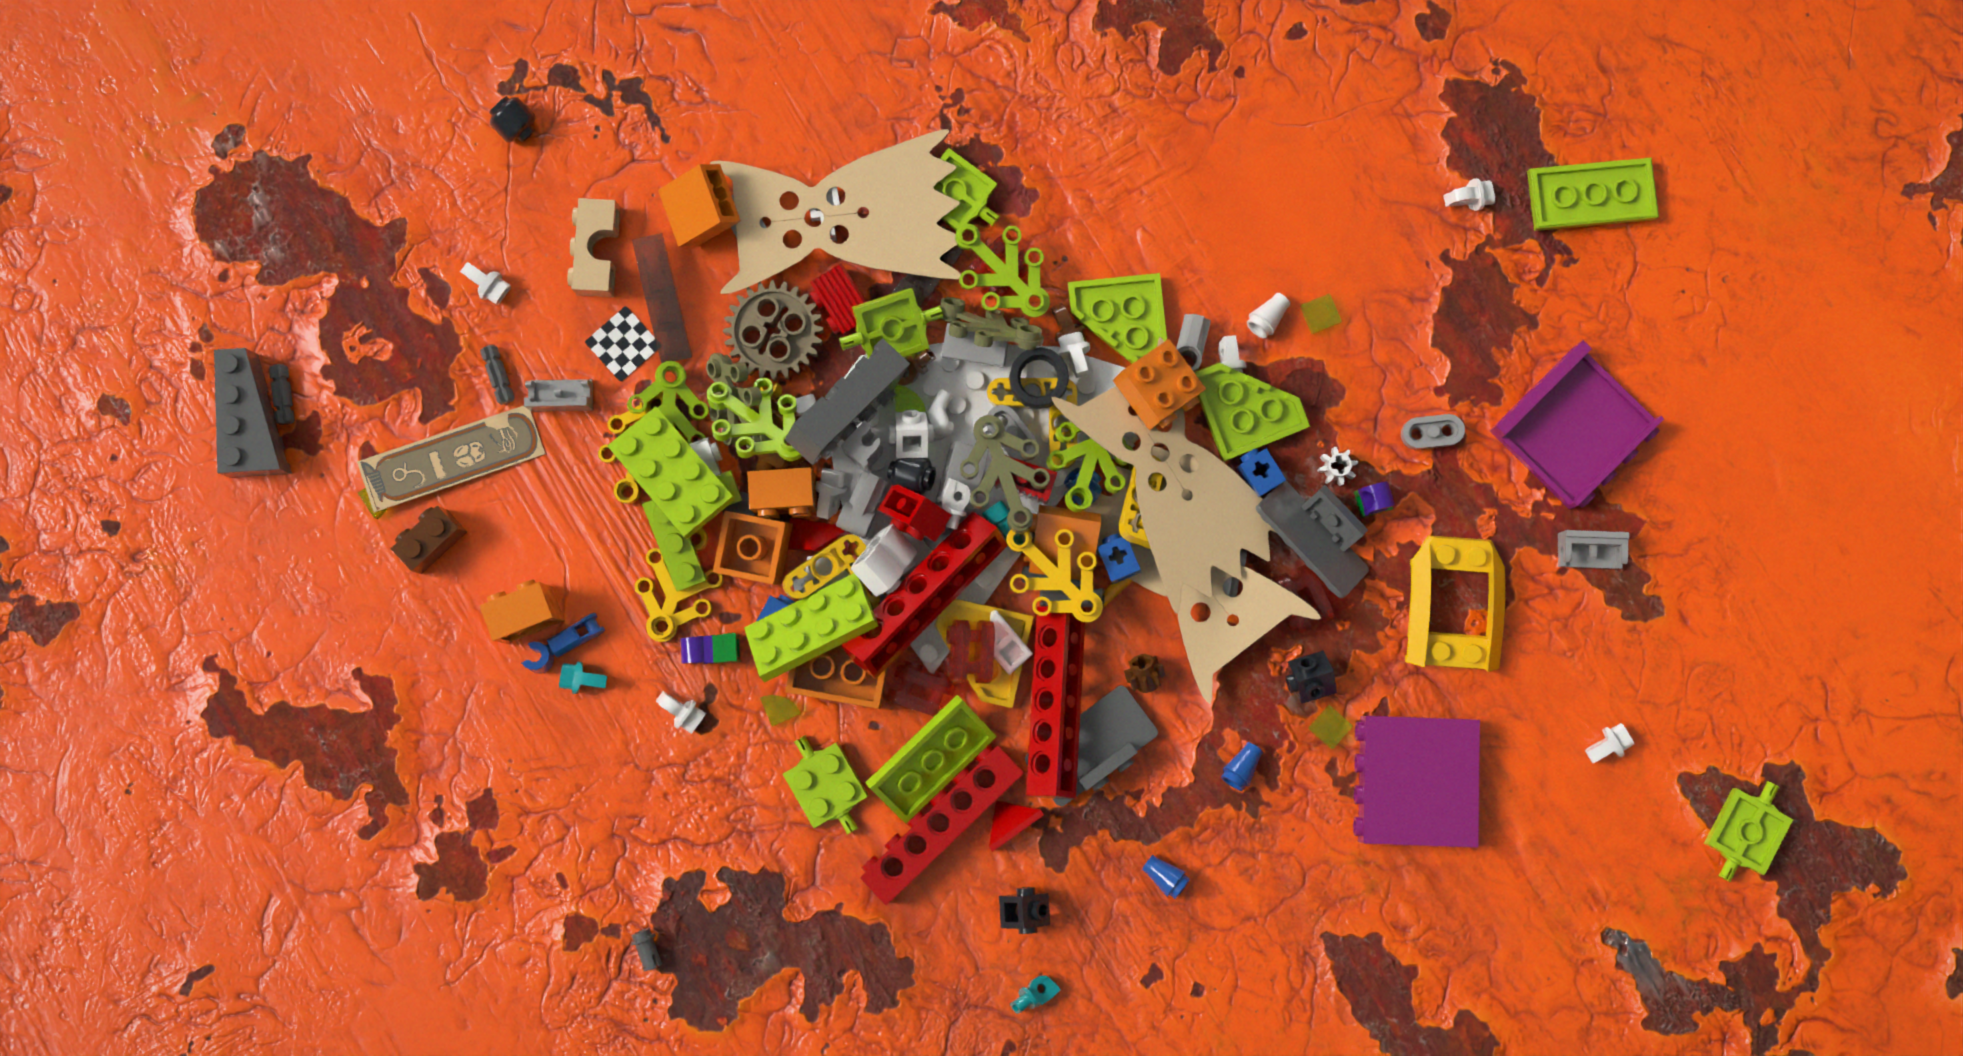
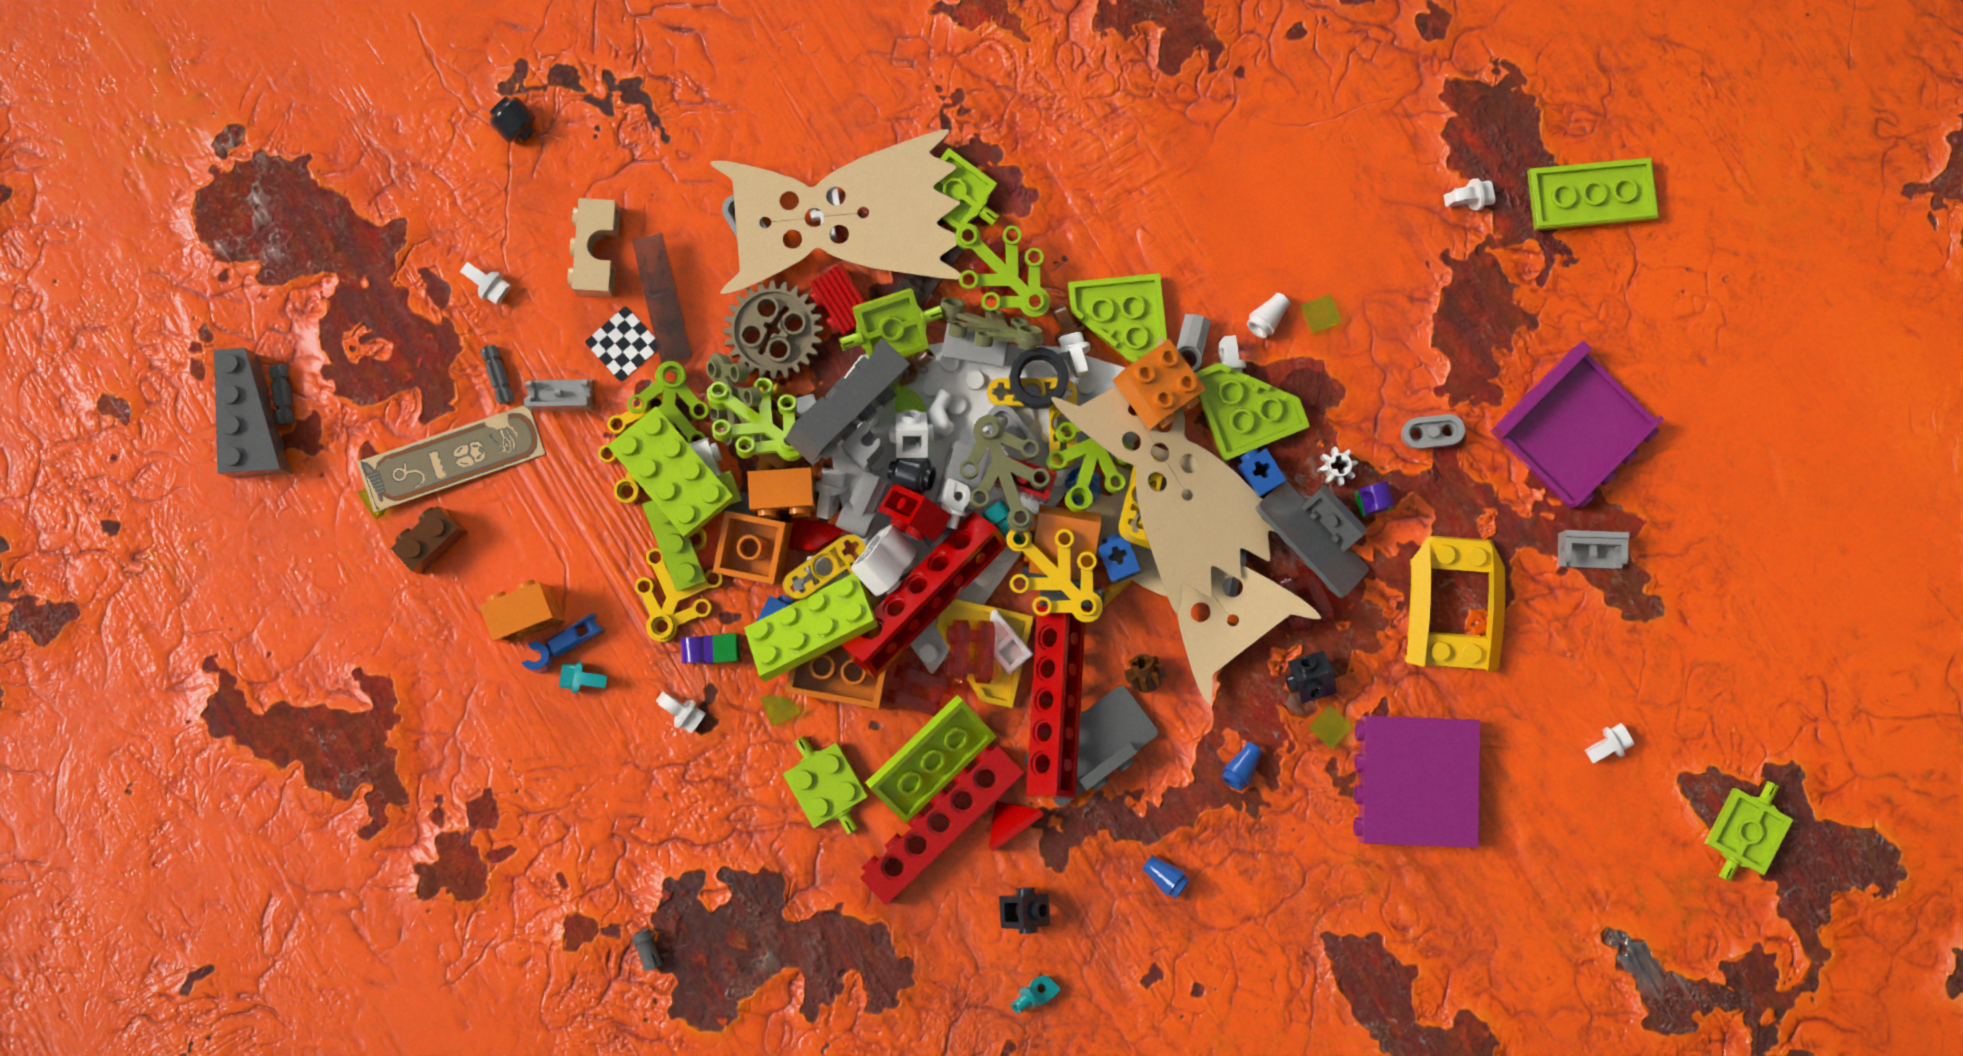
orange brick [658,164,741,247] -> none

